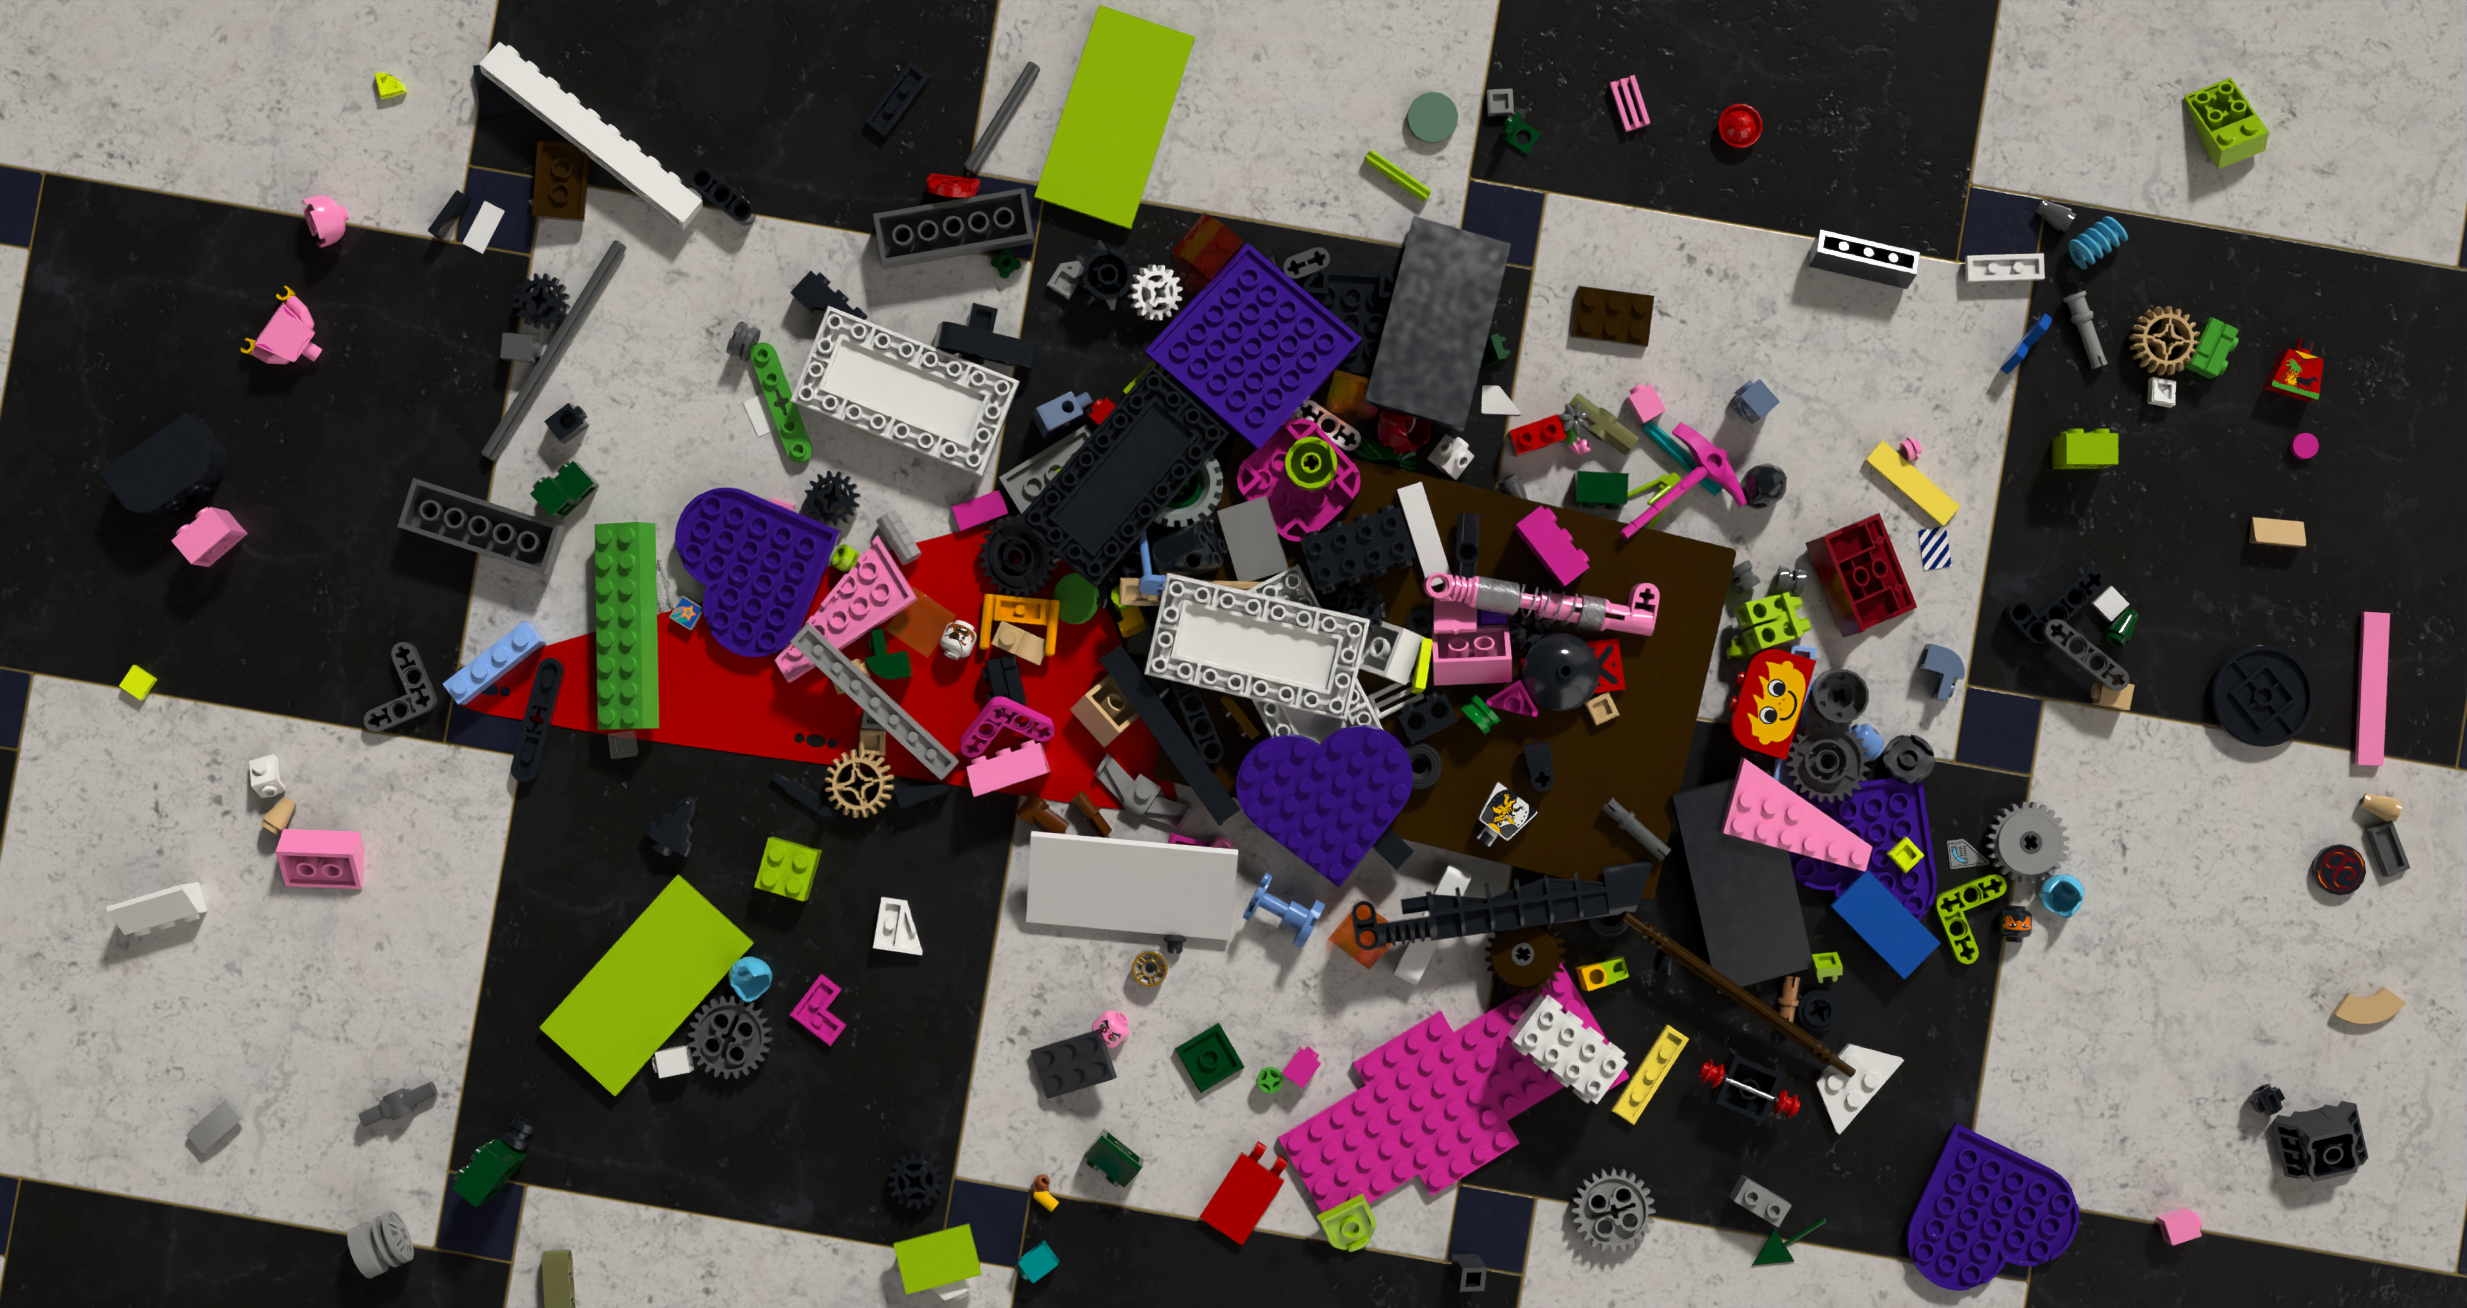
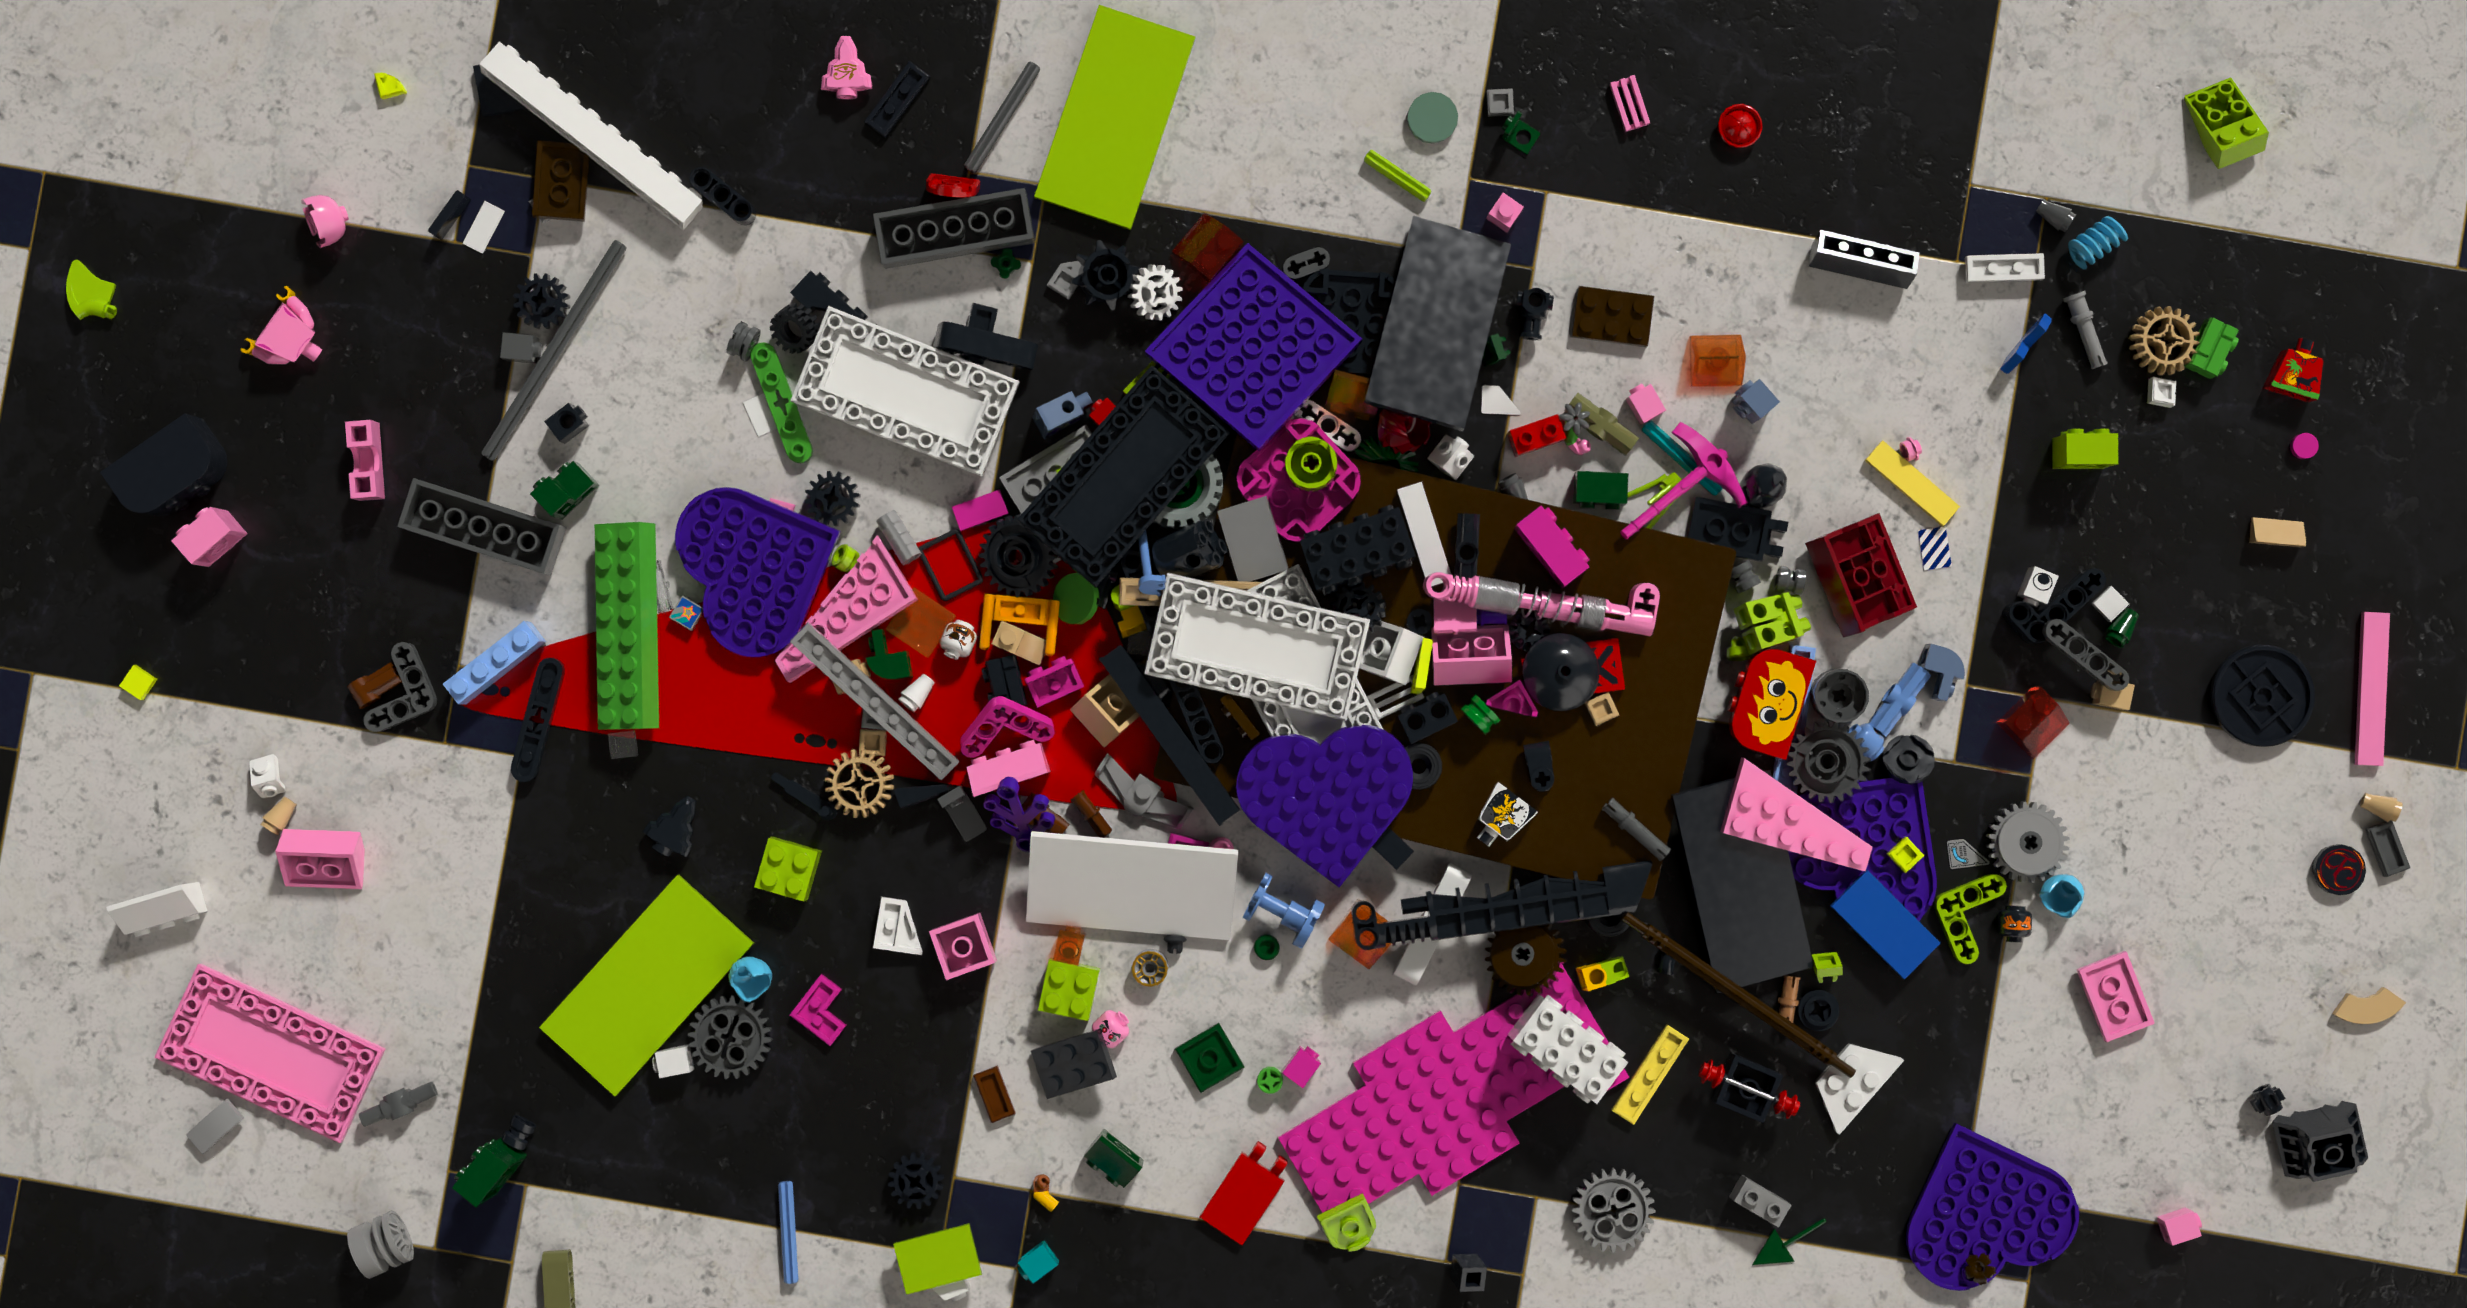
none -> lime arm [66,260,117,320]
none -> bright pink tile [154,964,386,1143]
none -> bright pink arch [345,420,385,501]
none -> reddish brown piece [347,663,402,709]
none -> black tyre [770,303,820,354]
none -> medium blue axle [778,1181,799,1284]
none -> bright pink rock [821,36,872,99]
none -> white cone [898,674,935,712]
none -> black piece [919,529,983,601]
none -> bright pink brick [929,913,997,980]
none -> dark grey bracket [937,785,987,842]
none -> reddish brown tile [973,1065,1016,1123]
none -> dark purple plant [983,777,1055,852]
none -> dark pink bracket [1024,656,1084,708]
none -> lime brick [1038,958,1100,1021]
none -> clear orange brick [1053,925,1086,965]
none -> dark green tile [1254,934,1280,960]
none -> bright pink brick [1486,193,1524,233]
none -> black connector [1516,288,1554,341]
none -> black tile [1688,497,1789,562]
none -> clear orange slope [1690,335,1746,387]
none -> medium blue piece [1868,663,1931,737]
none -> dark brown plant [1965,1253,1996,1285]
none -> clear red slope [1996,686,2070,759]
none -> white brick [2017,566,2059,608]
none -> bright pink plate [2076,951,2155,1042]

